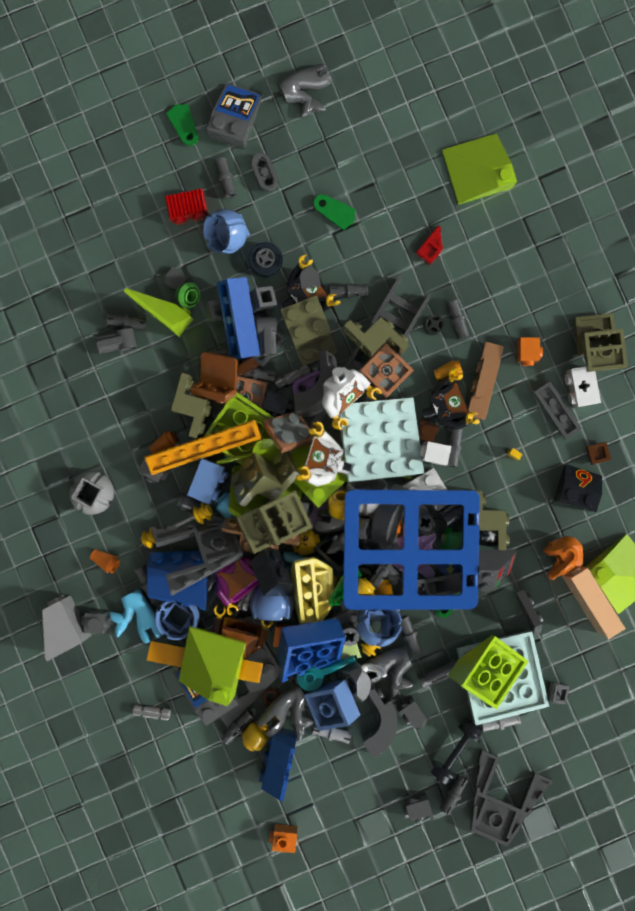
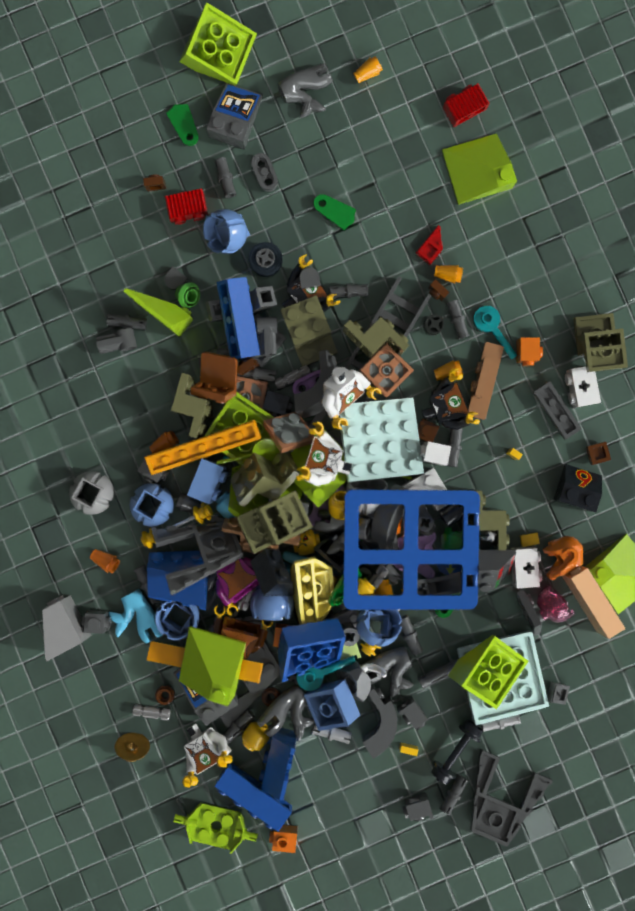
none -> pearl gold piece [115,732,150,762]
none -> medium blue piece [130,483,174,527]
none -> reddish brown plate [143,174,166,192]
none -> reddish brown plate [155,685,175,705]
none -> lime plate [173,802,258,854]
none -> lime slope [179,2,257,86]
none -> torso [182,723,233,787]
none -> blue brick [215,762,292,832]
none -> light orange cone [353,56,383,83]
none -> yellow piece [399,742,419,756]
none -> reddish brown plate [428,279,449,301]
none -> light orange cone [434,265,463,284]
none -> red brick [443,83,490,127]
none -> teal piece [473,306,518,360]
none -> white brick [510,547,542,588]
none -> yellow piece [519,532,540,547]
none -> clear pink cylinder [537,584,576,623]

